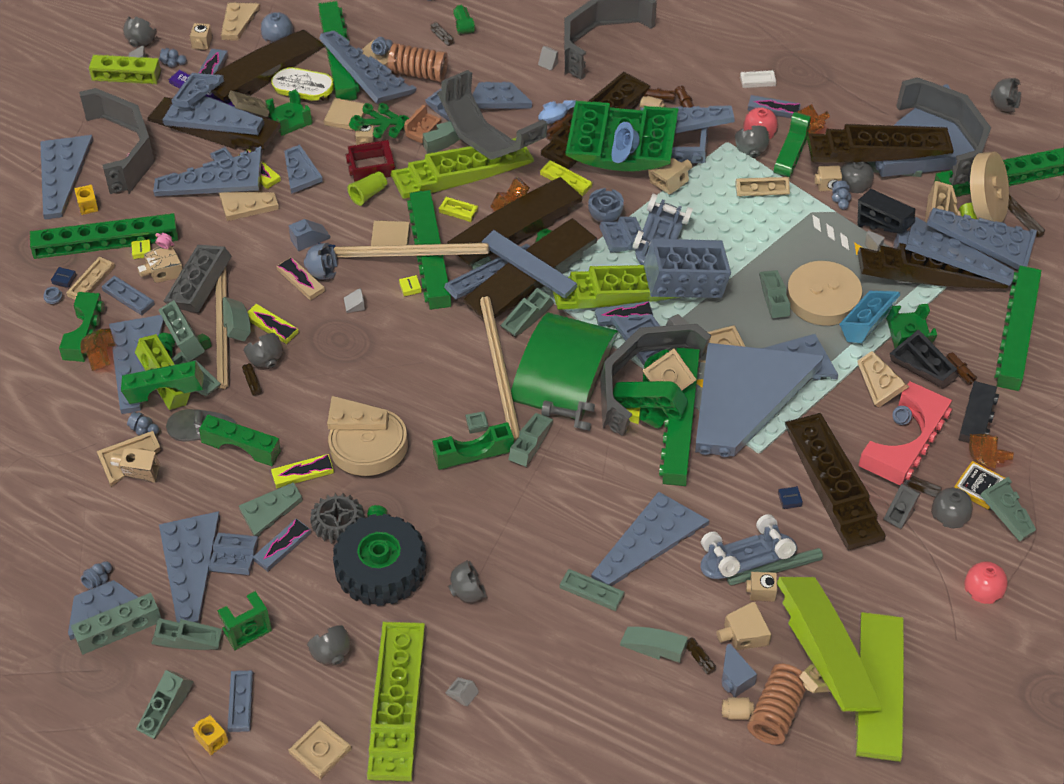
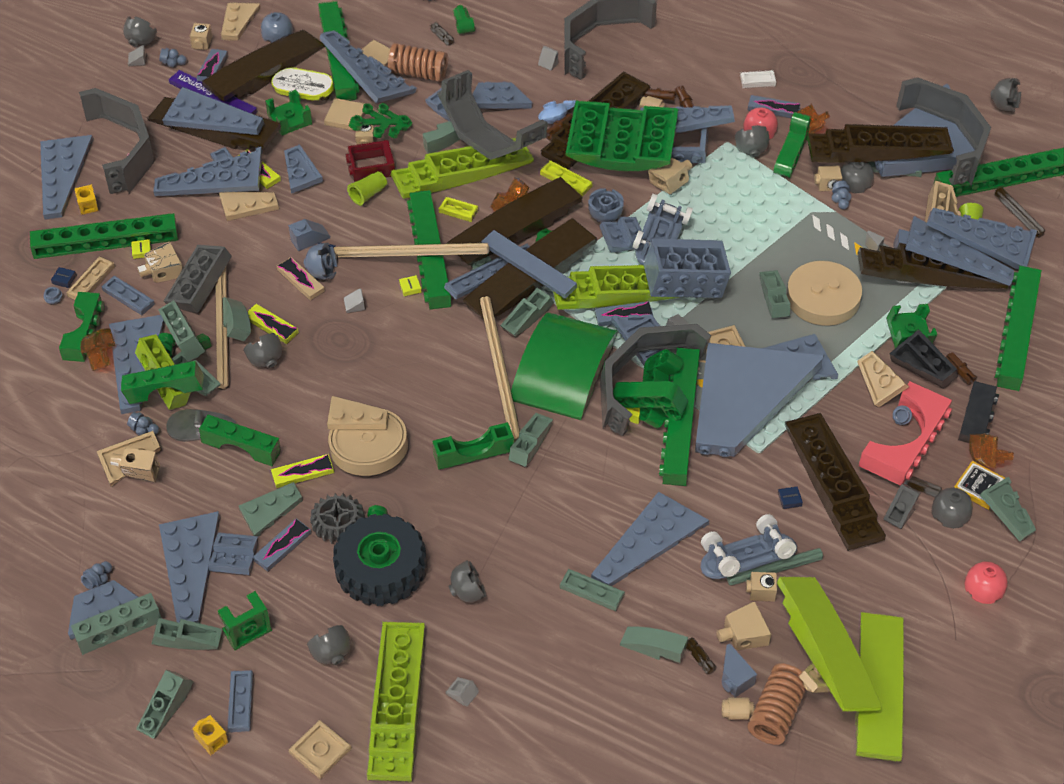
lime brick [89,55,161,84] -> none
bright pink plate [155,233,175,249] -> none
sand blue wing [172,73,224,108] -> none
dark tan tile [228,91,269,117] -> none
dark brown axle [242,363,262,396] -> none
sand blue piece [371,36,393,55] -> none
tan tile [371,221,410,246] -> none
nougat bracket [404,104,442,144] -> none
sand green tile [465,411,488,434] -> none
dark grey bar [541,400,595,431] -> none
medium blue piece [611,122,640,163] -> none
tan tile [642,349,696,390] -> none
tan slope [735,177,790,196] -> none
dark azure slope [840,291,900,343] -> none
black wedge [858,189,916,234] -> none
tan brick [970,152,1009,222] -> none

